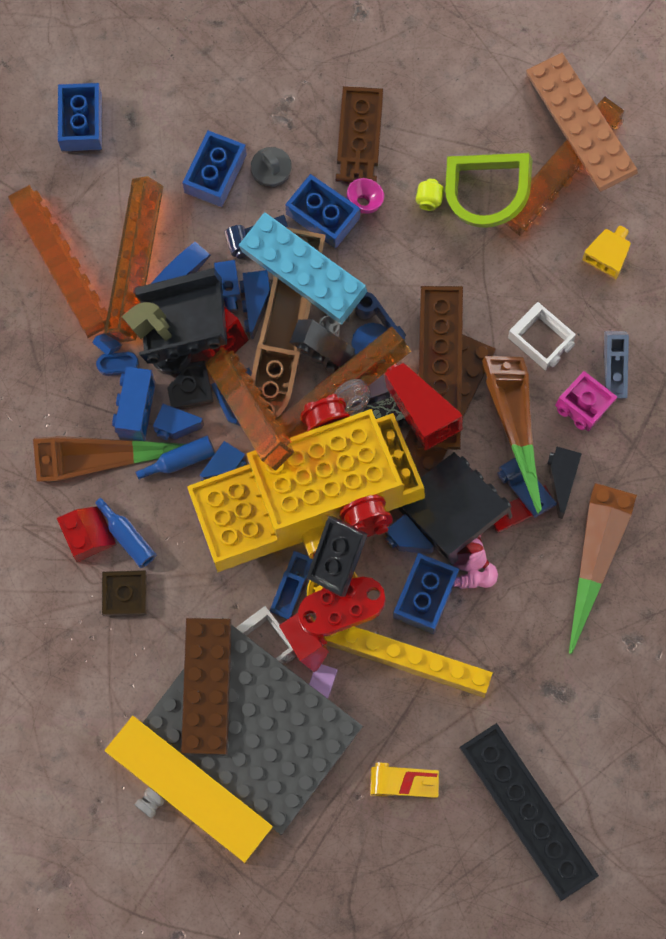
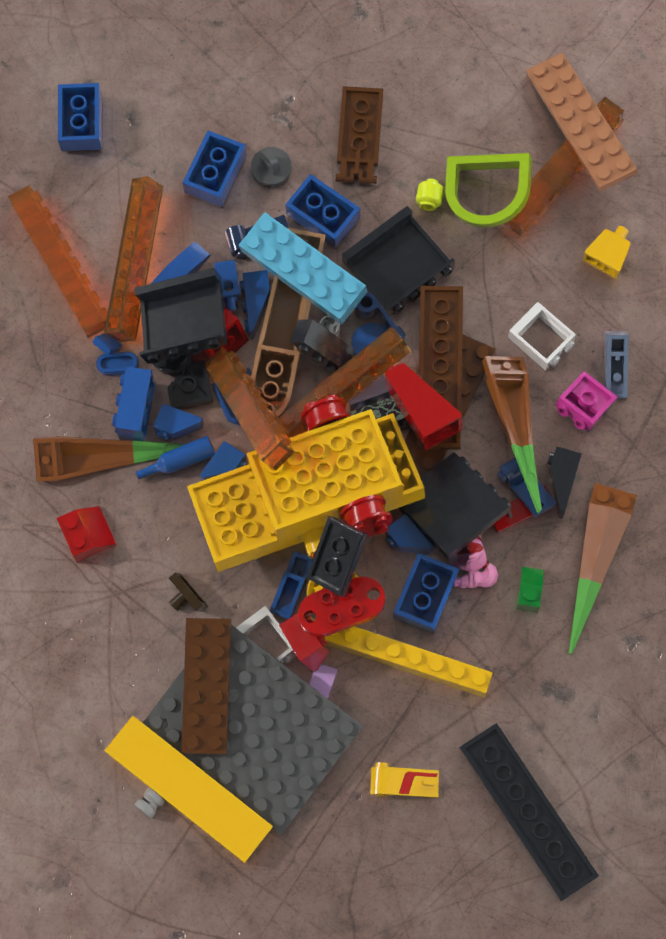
blue piece [95,498,157,568] -> none
dark brown plate [102,570,147,616] -> none
olive brick [122,302,172,341] -> none
clear piece [334,379,371,414] -> none
dark pink piece [346,178,384,214] -> none
none -> dark brown tile [169,572,208,612]
none -> black panel [342,205,455,316]
none -> green slope [516,566,544,613]

